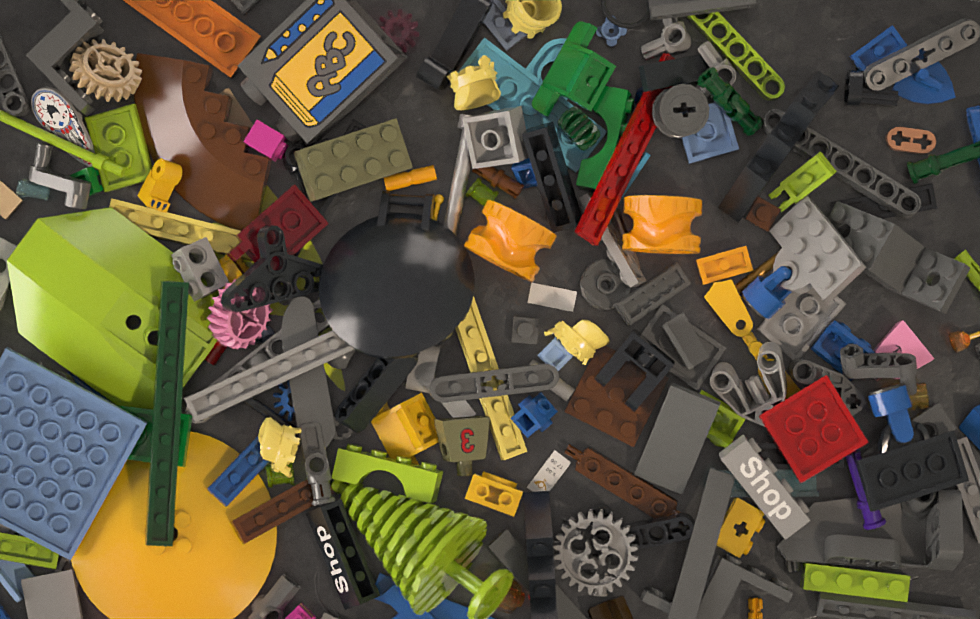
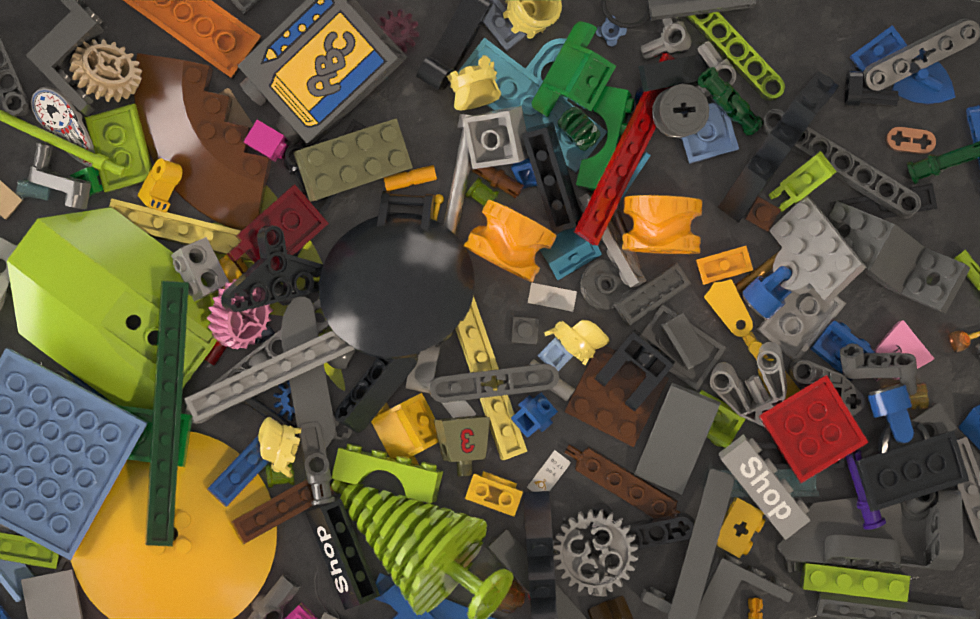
none -> dark azure panel [539,227,602,281]

